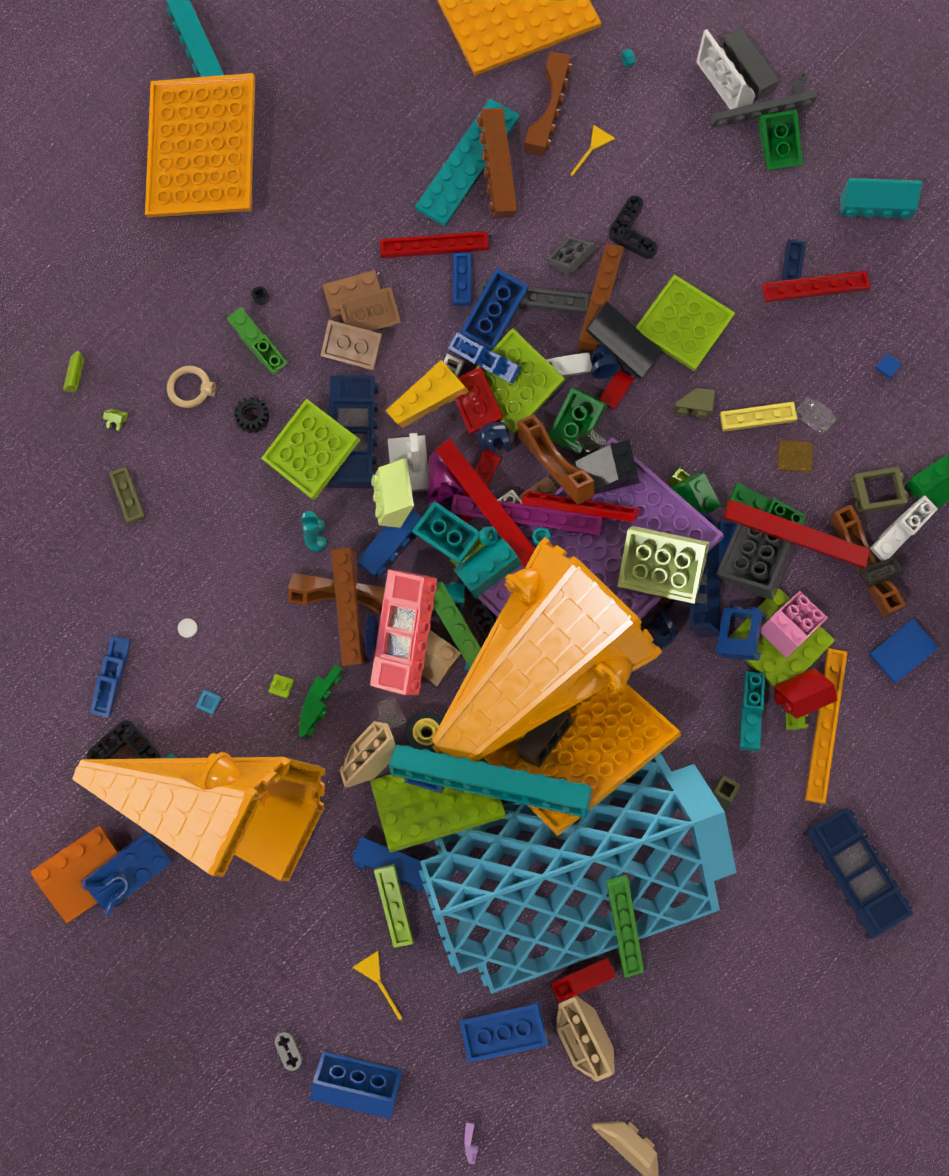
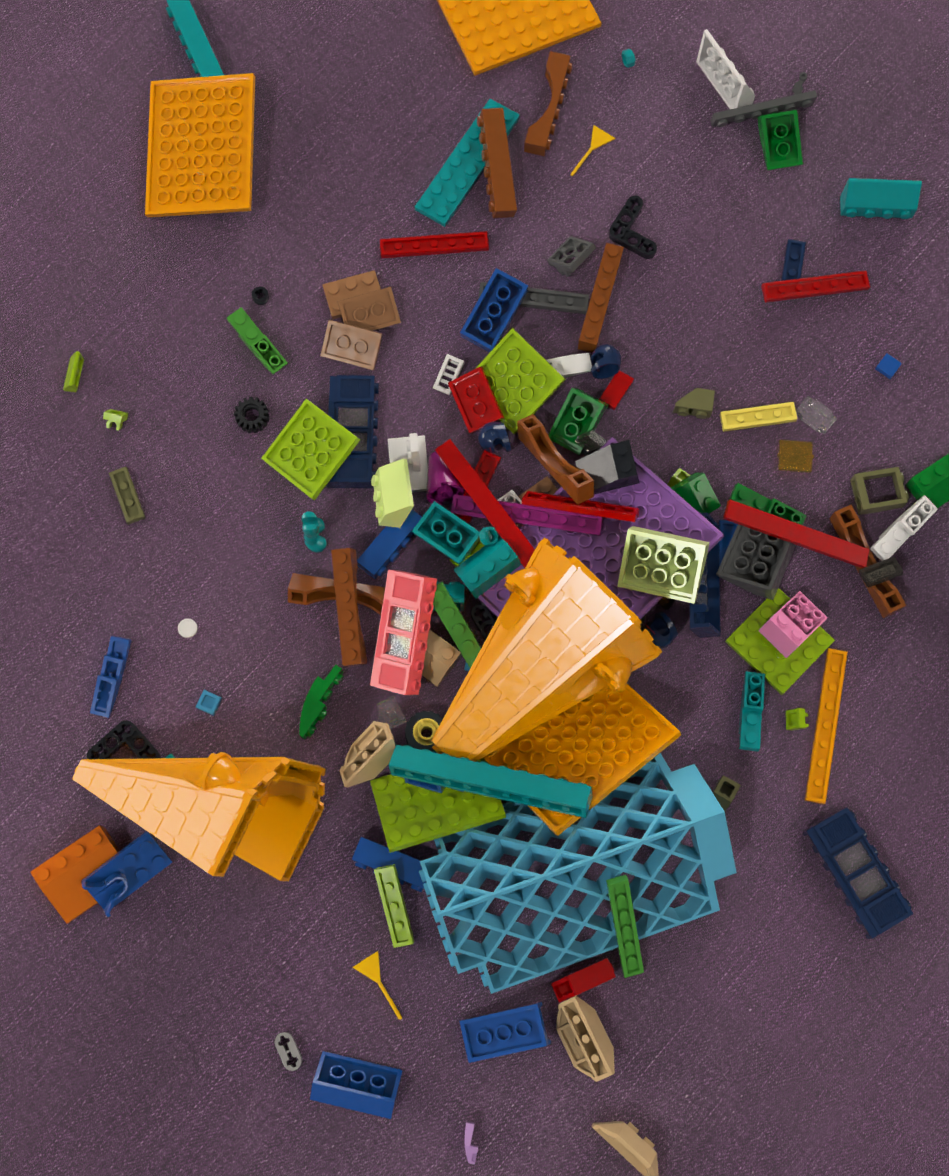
tan piece [167,366,216,408] -> none
lime tile [268,674,294,699] -> none
clear blue tile [365,615,379,662] -> none
yellow wedge [385,360,470,428] -> none
blue slope [448,332,522,384] -> none
blue tile [453,253,471,306] -> none
black slope [516,711,573,767] -> none
teal tile [532,527,552,546] -> none
black slope [585,301,660,379] -> none
lime plate [636,274,735,372] -> none
blue window [716,606,767,661] -> none
dark grey brick [720,27,779,100] -> none
red brick [773,668,838,719] -> none
blue tile [868,619,939,684] -> none

